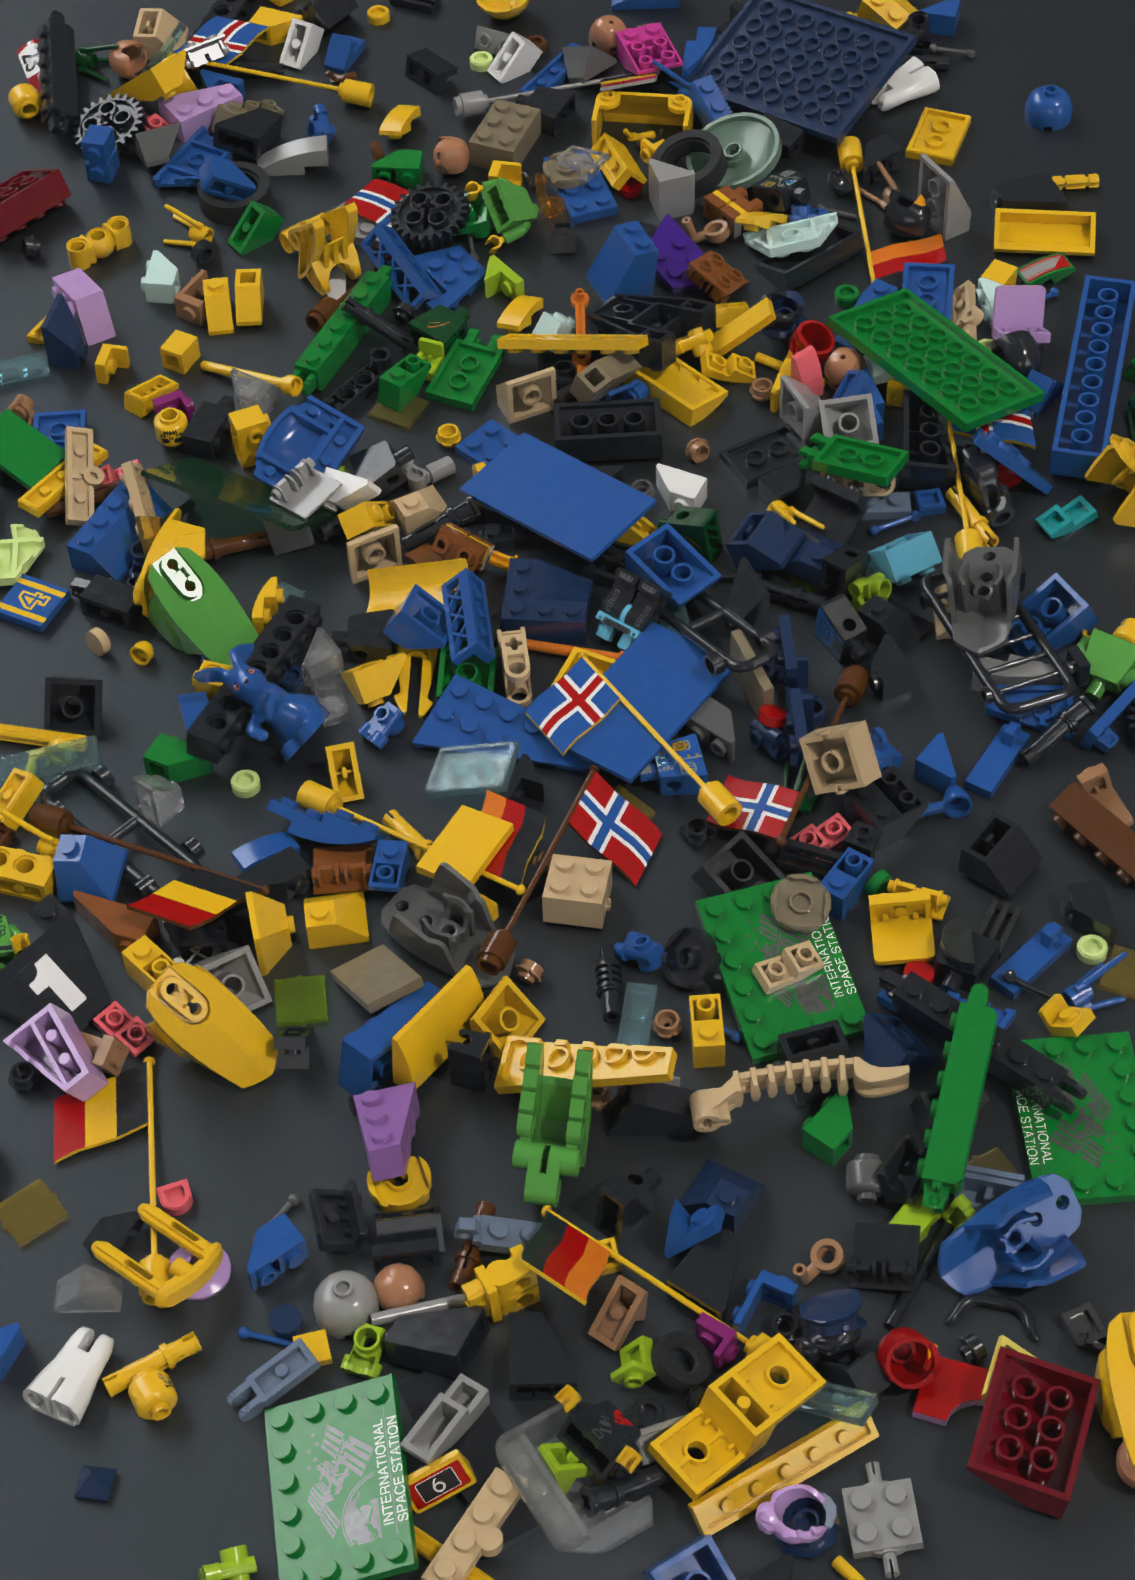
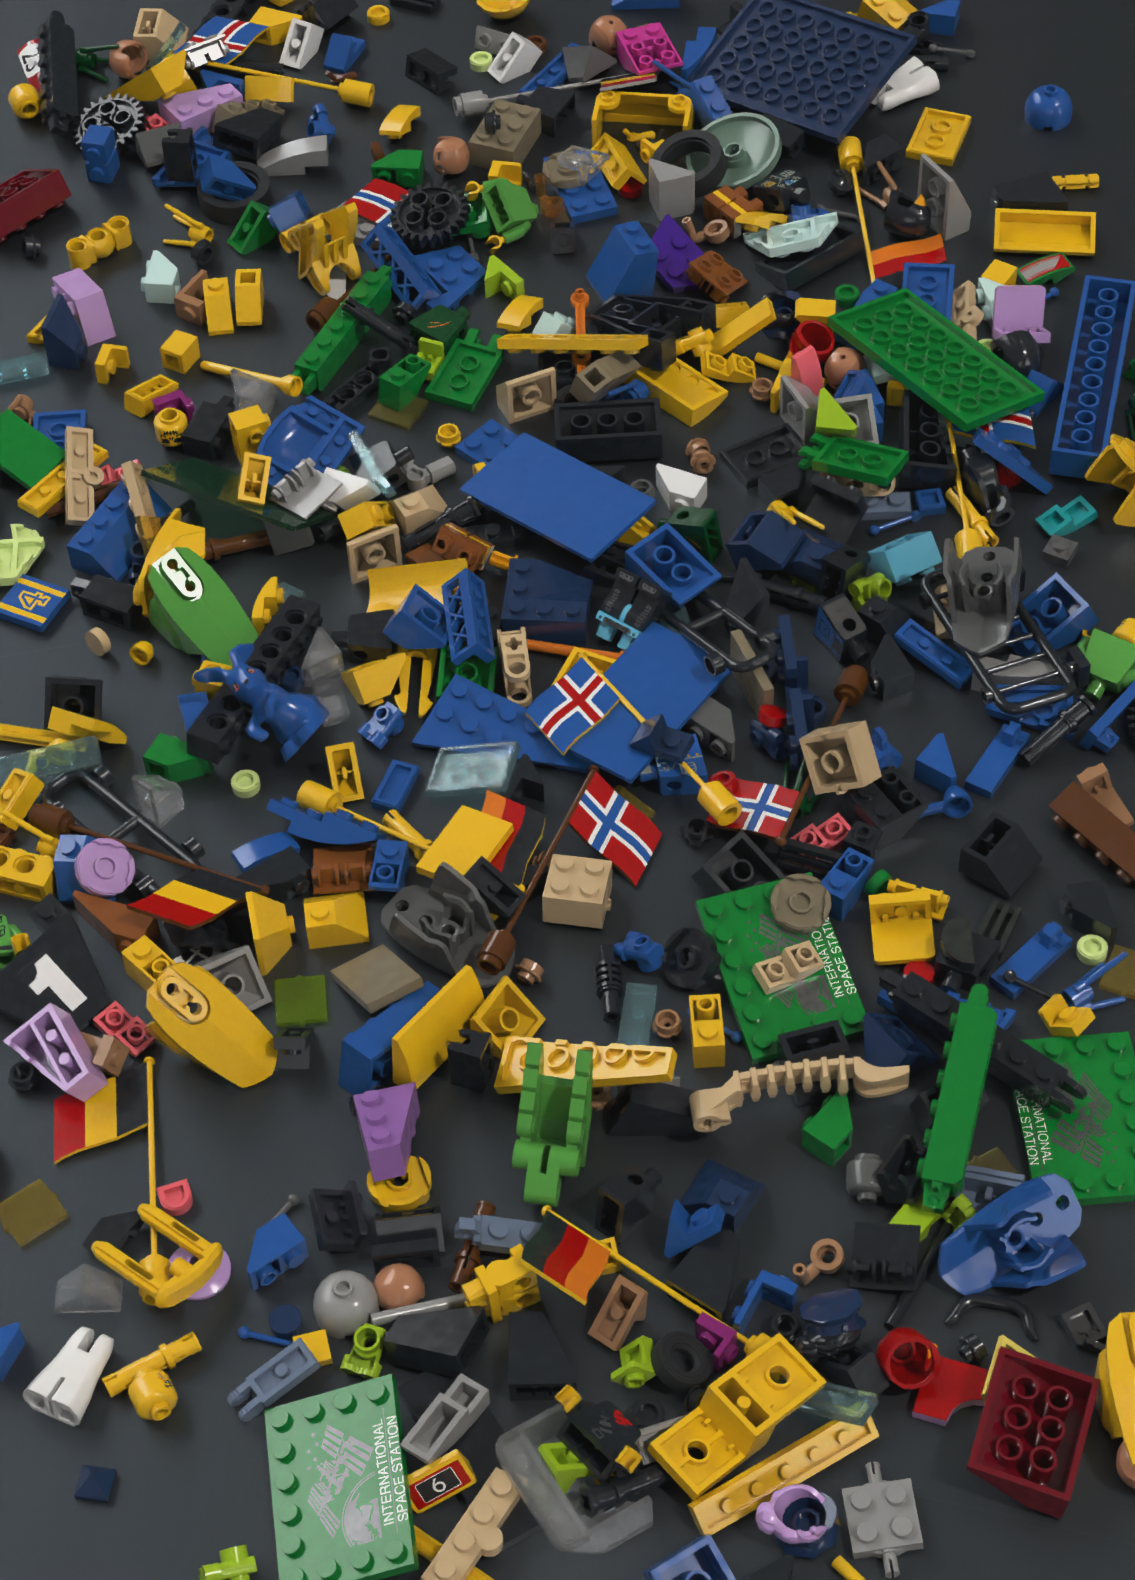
none -> yellow slope [48,706,127,744]
none -> lavender tile [74,838,135,898]
none -> black hinge [161,127,198,182]
none -> yellow slope [237,452,272,506]
none -> yellow slope [245,75,294,102]
none -> blue slope [267,189,311,232]
none -> clear light blue tile [348,429,397,498]
none -> blue tile [371,759,420,813]
none -> black slope [464,856,527,918]
none -> black plate [484,110,501,134]
none -> dark blue slope [630,714,695,764]
none -> medium nougat plate [690,449,716,474]
none -> red tile [708,770,738,794]
none -> yellow slope [795,298,836,333]
none -> lime slope [815,387,858,438]
none -> blue tile [893,618,973,690]
none -> flat silver plate [1041,534,1079,568]

